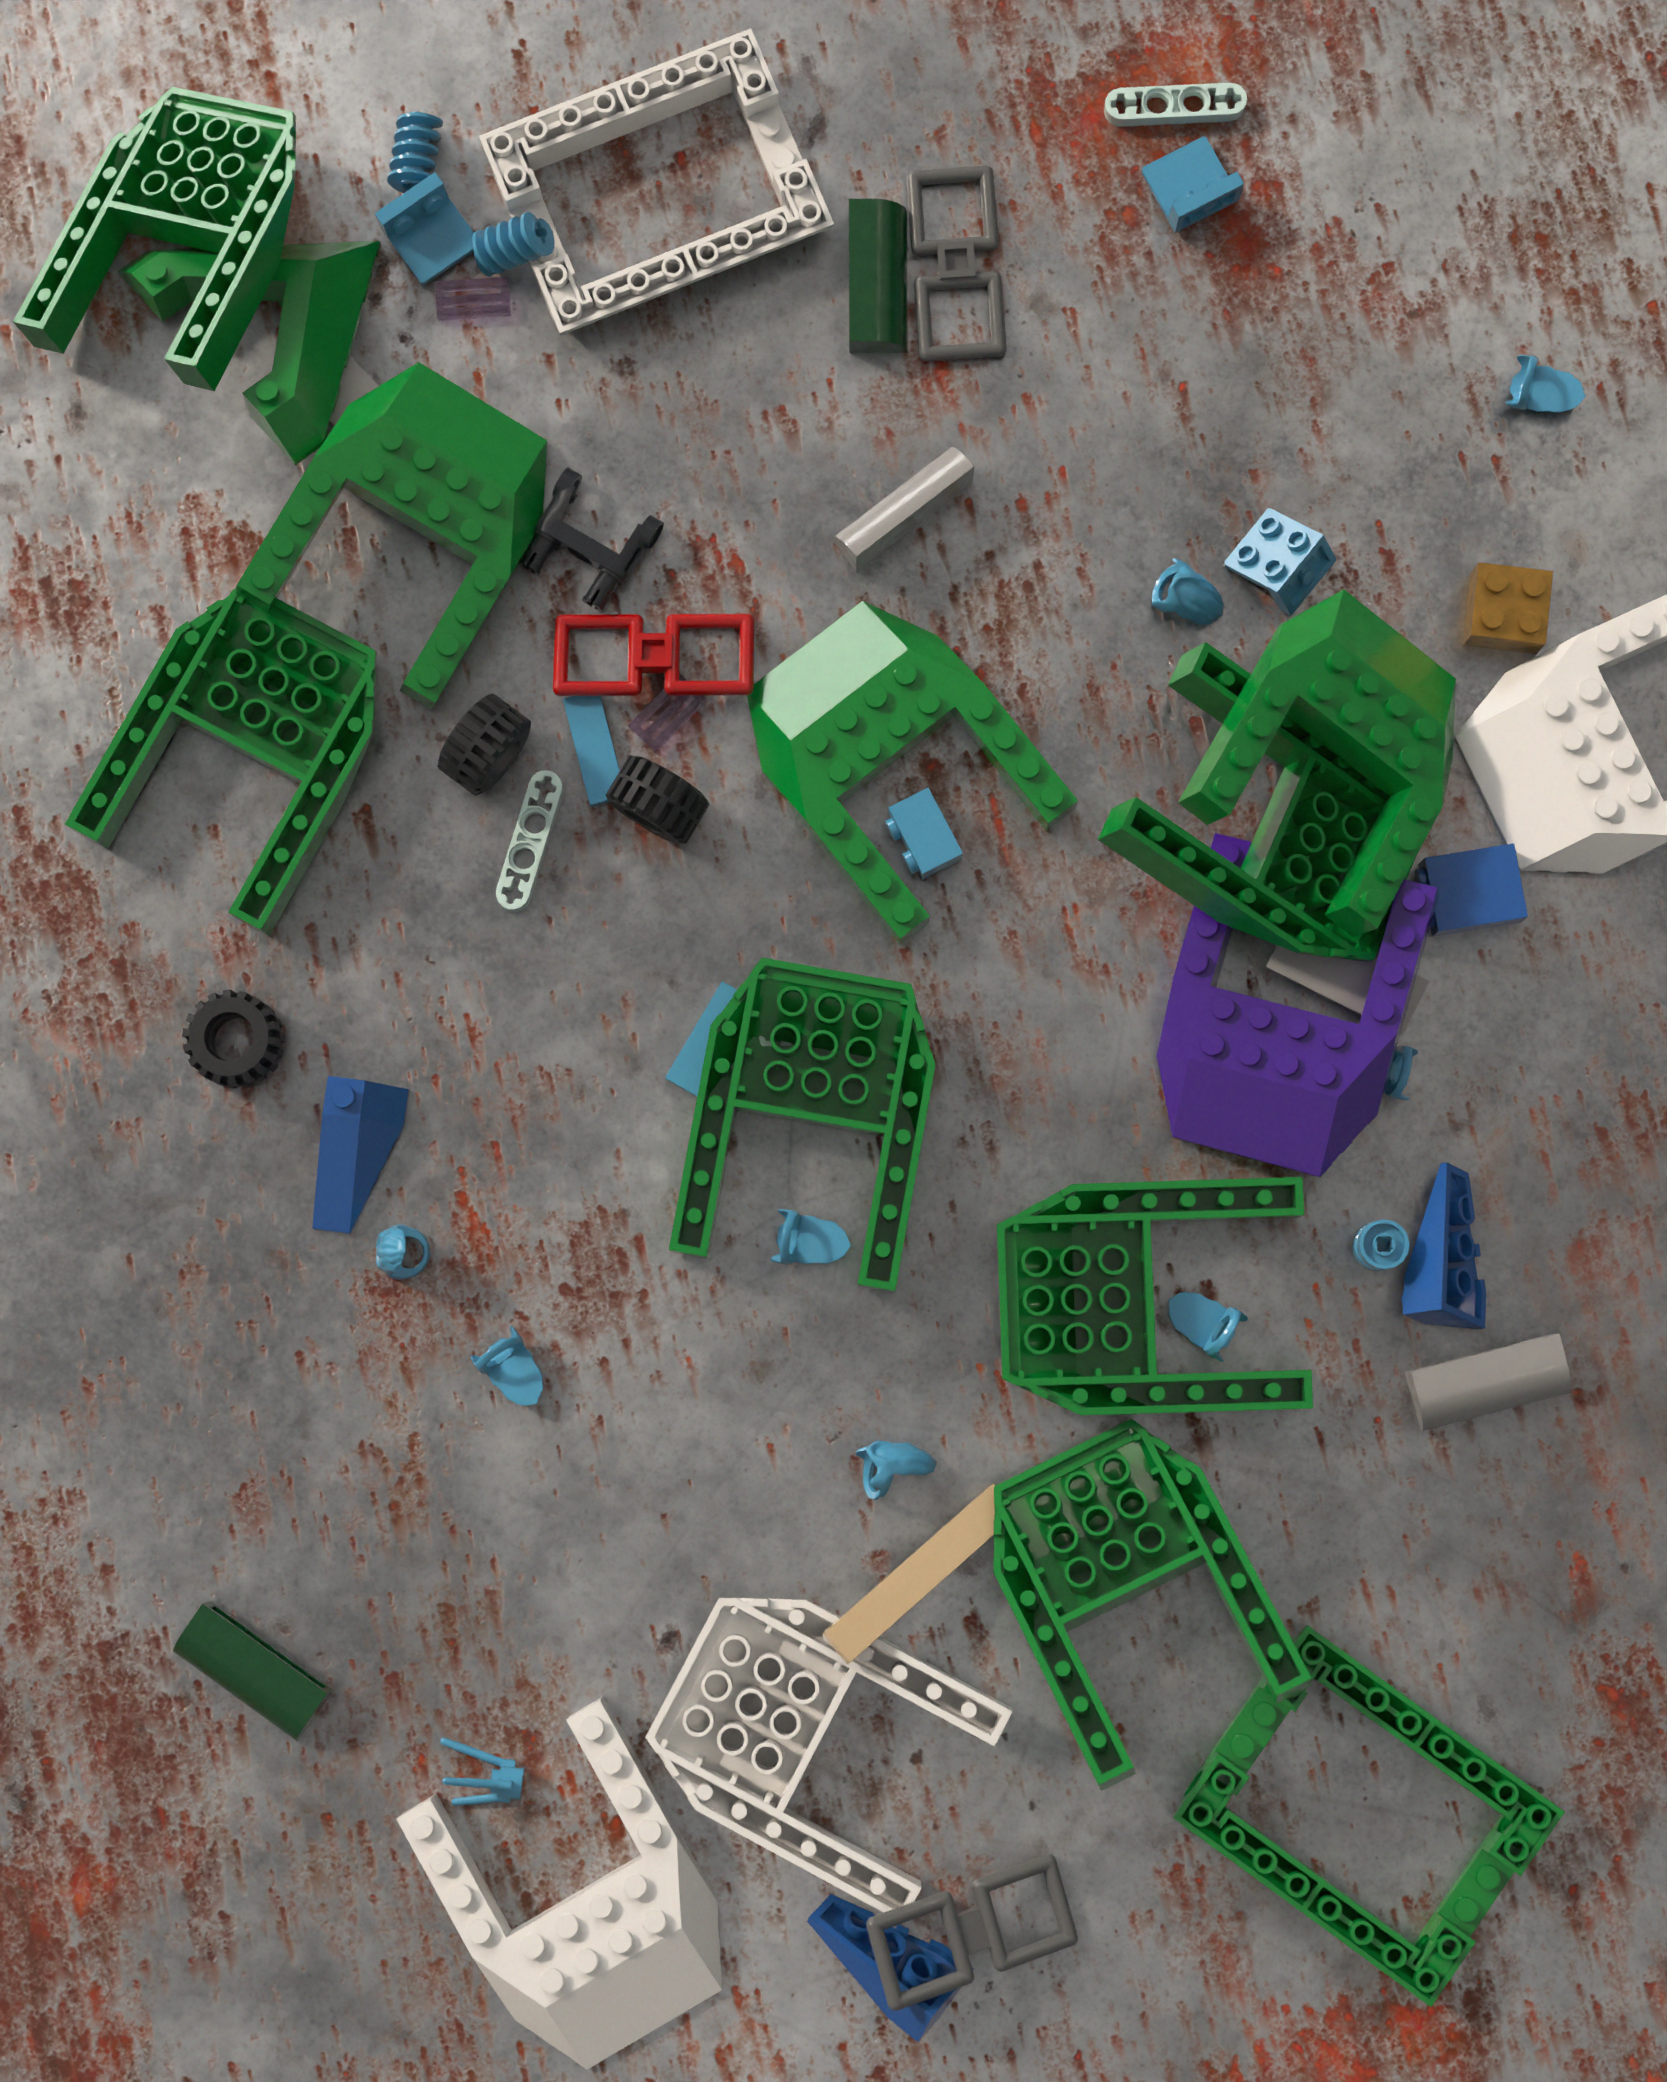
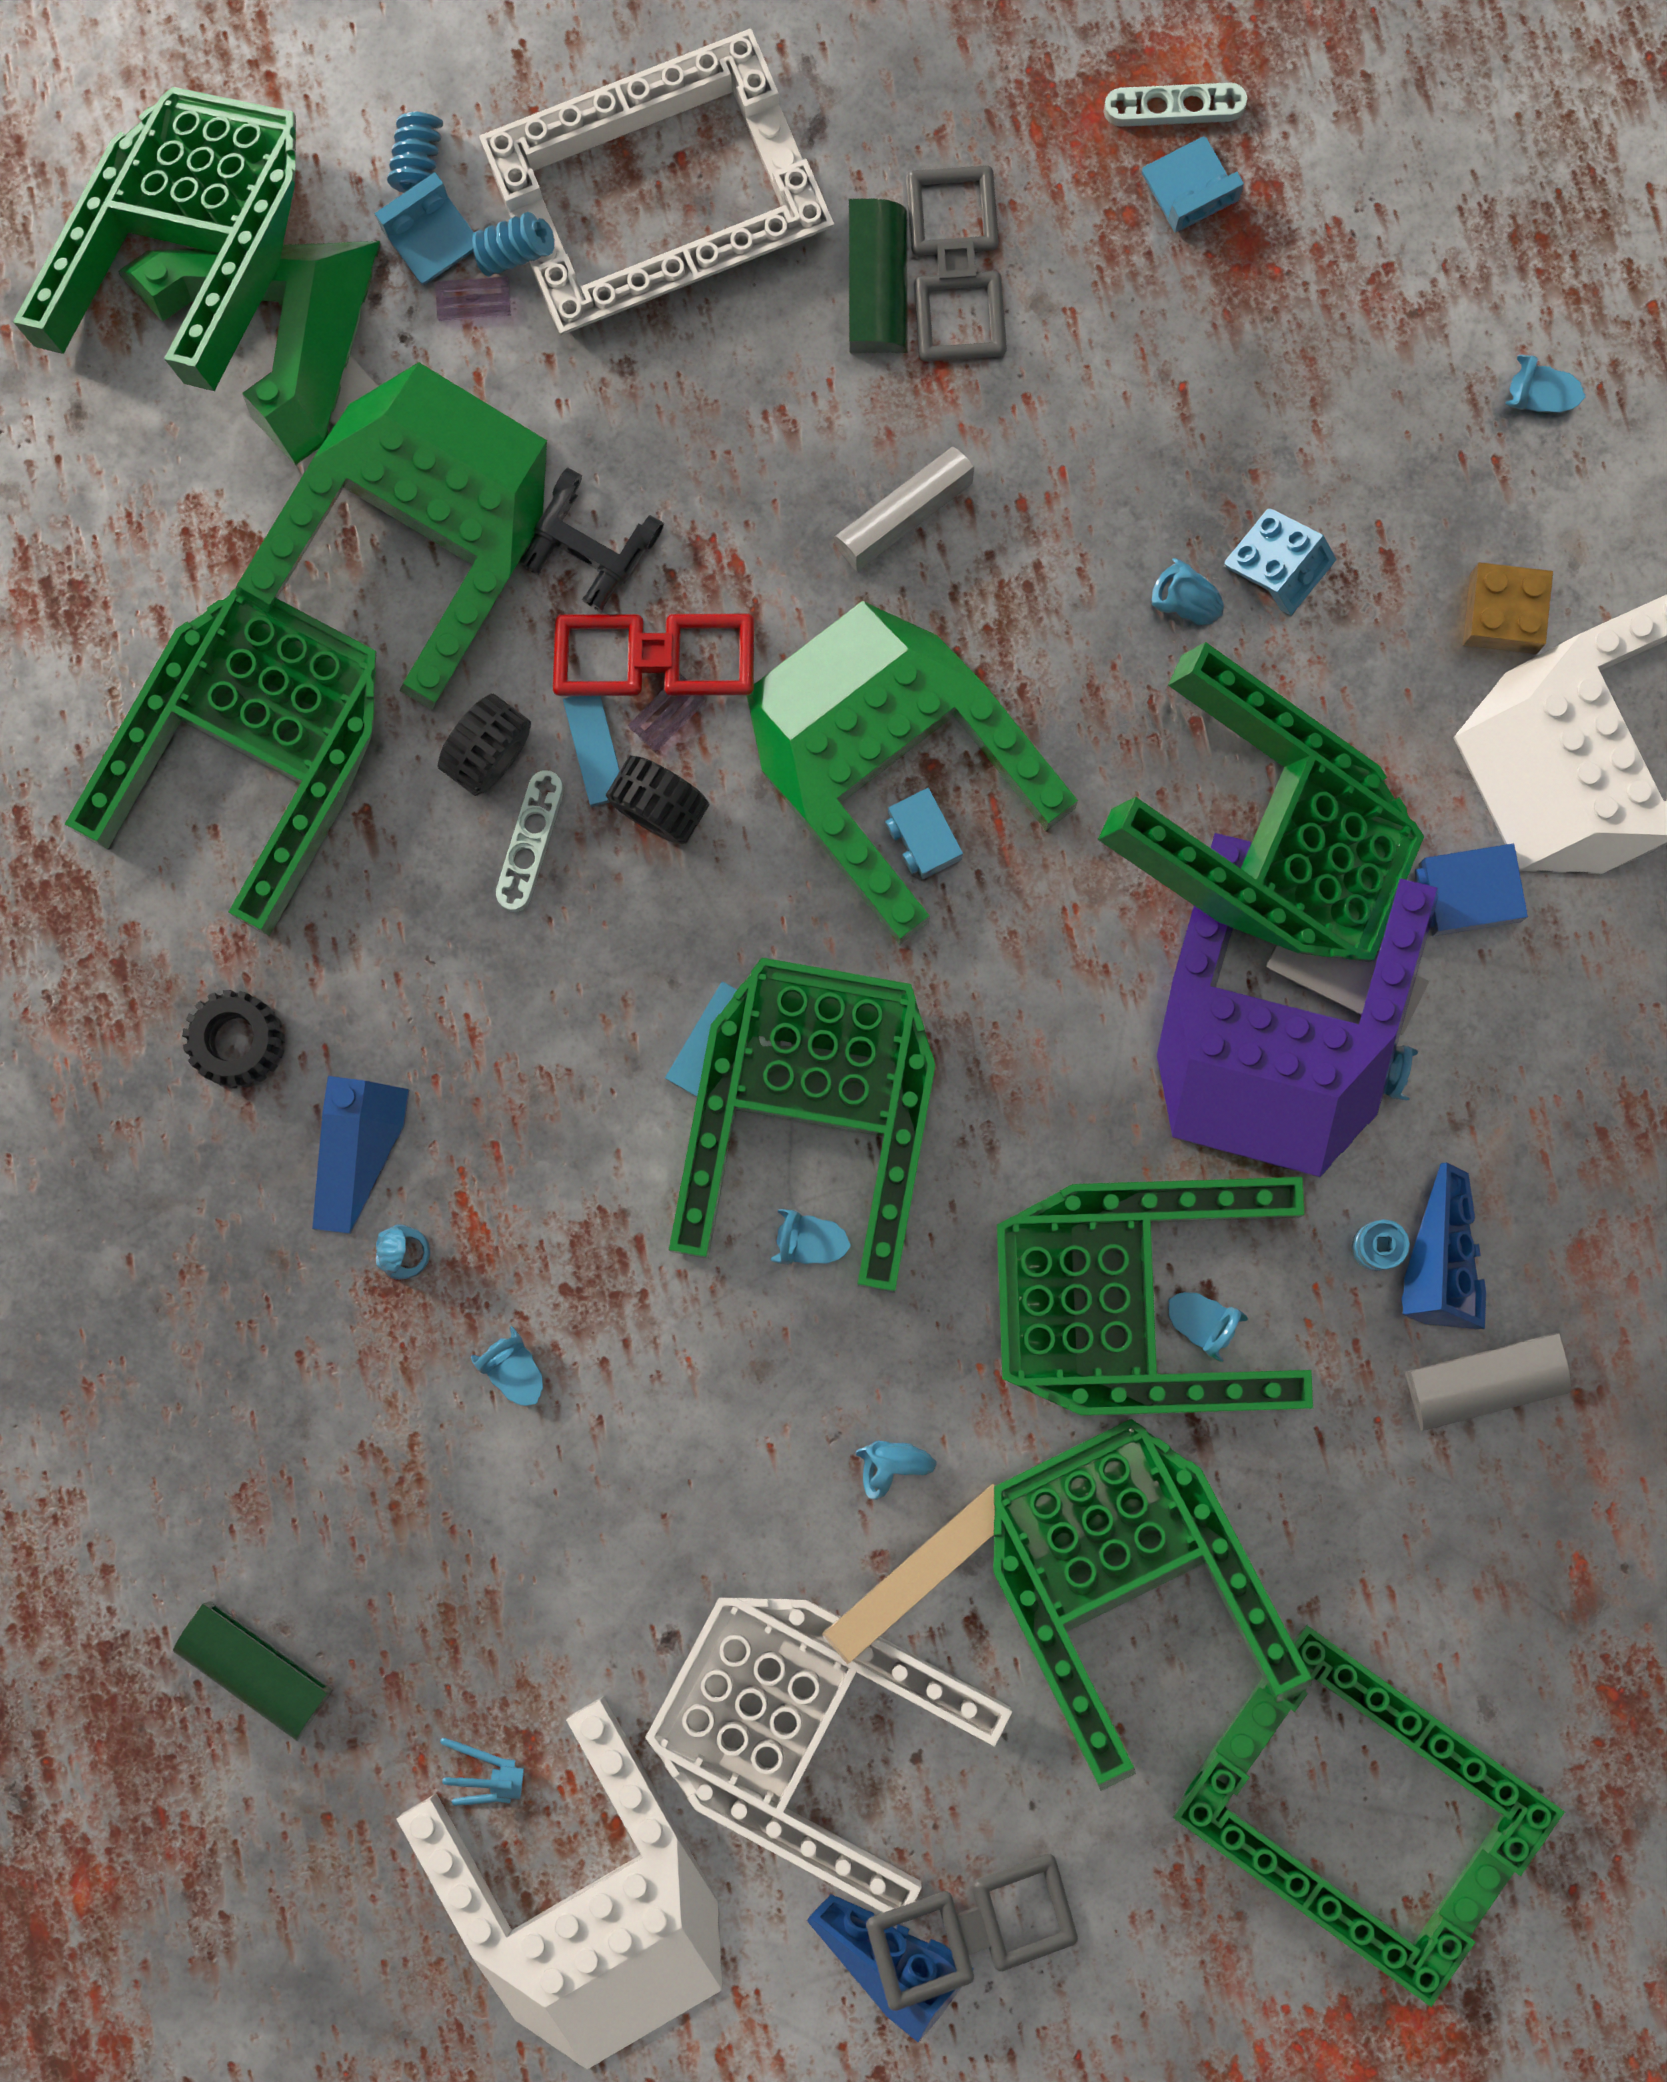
green wedge [1178,589,1456,937] -> none

